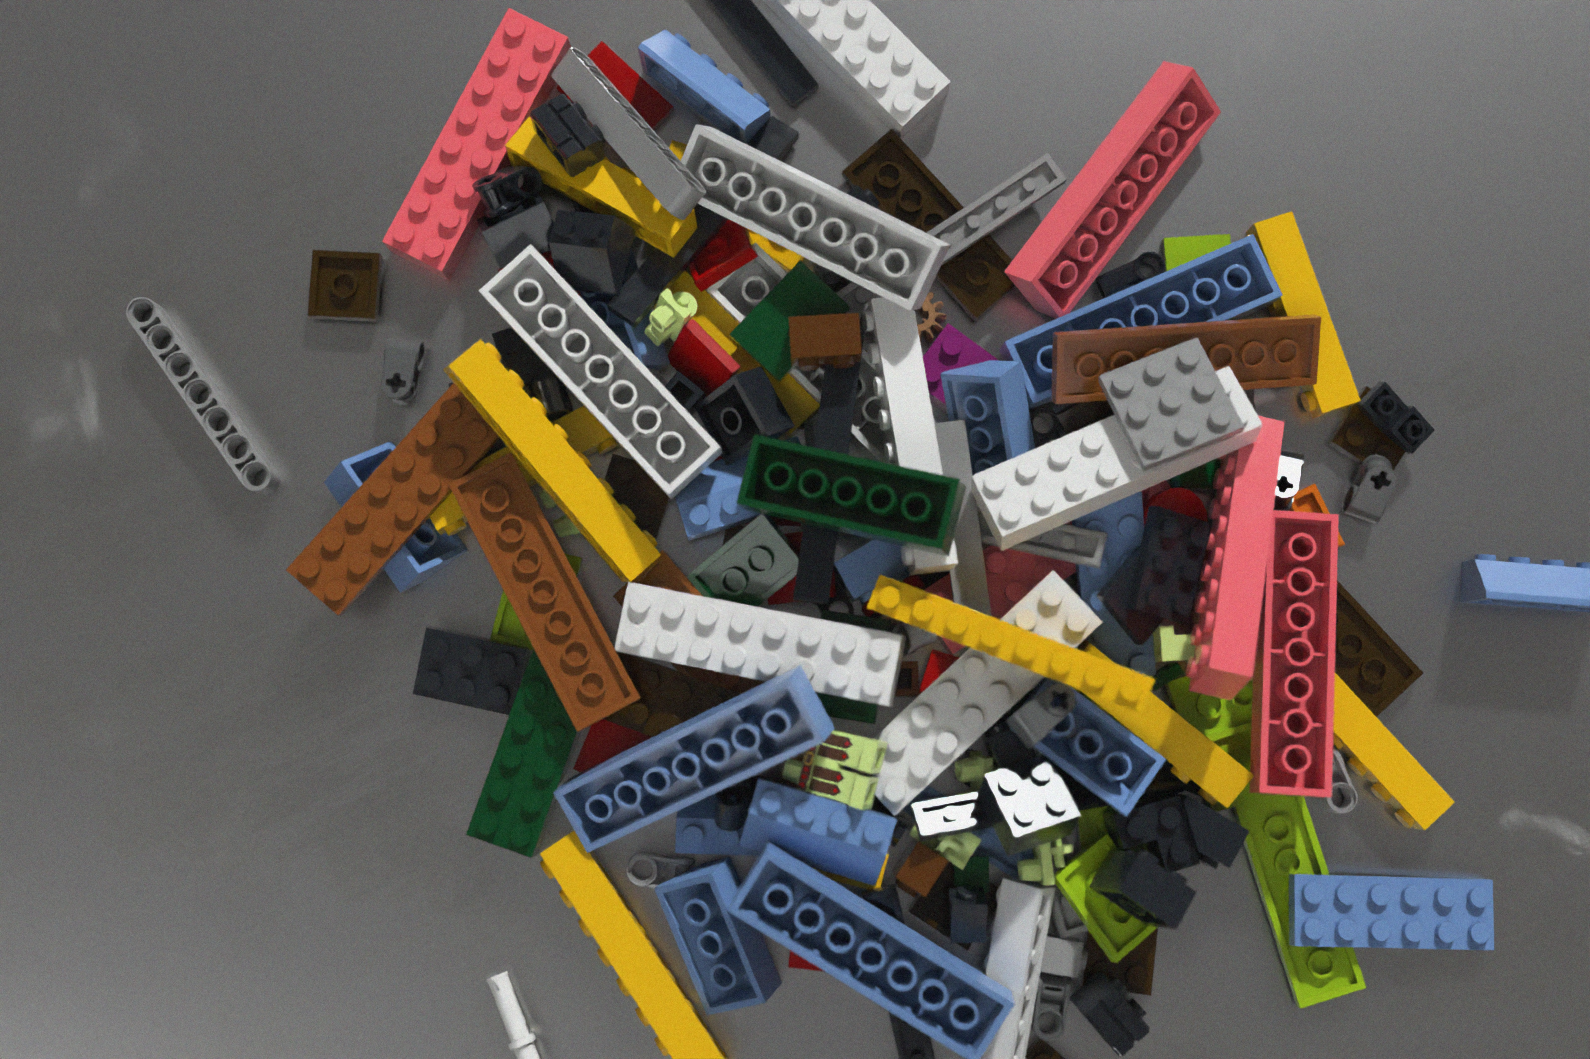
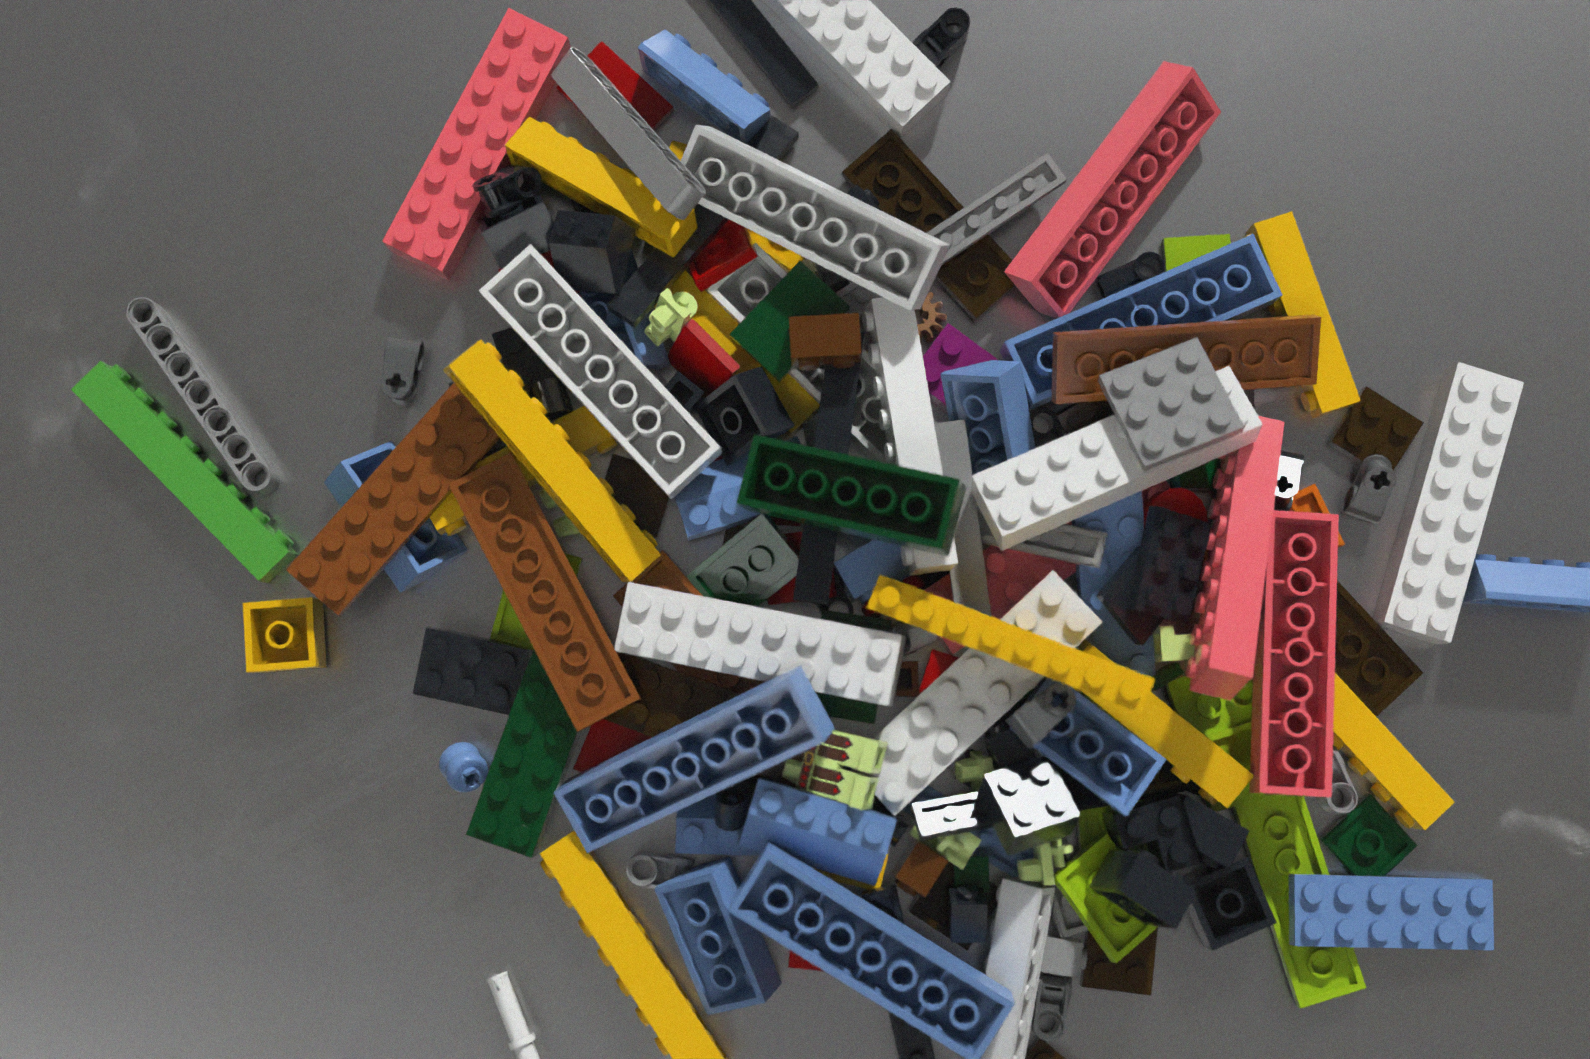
dark brown plate [308,250,383,322] -> none
black brick [530,94,605,177] -> none
black brick [1070,971,1150,1056] -> none
black slope [1356,381,1435,454] -> none
none -> bright green brick [71,361,298,583]
none -> yellow brick [243,597,327,673]
none -> medium blue piece [439,742,488,793]
none -> black piece [912,7,970,69]
none -> black brick [1185,854,1277,951]
none -> dark green tile [1318,793,1418,876]
none -> white brick [1373,362,1524,644]

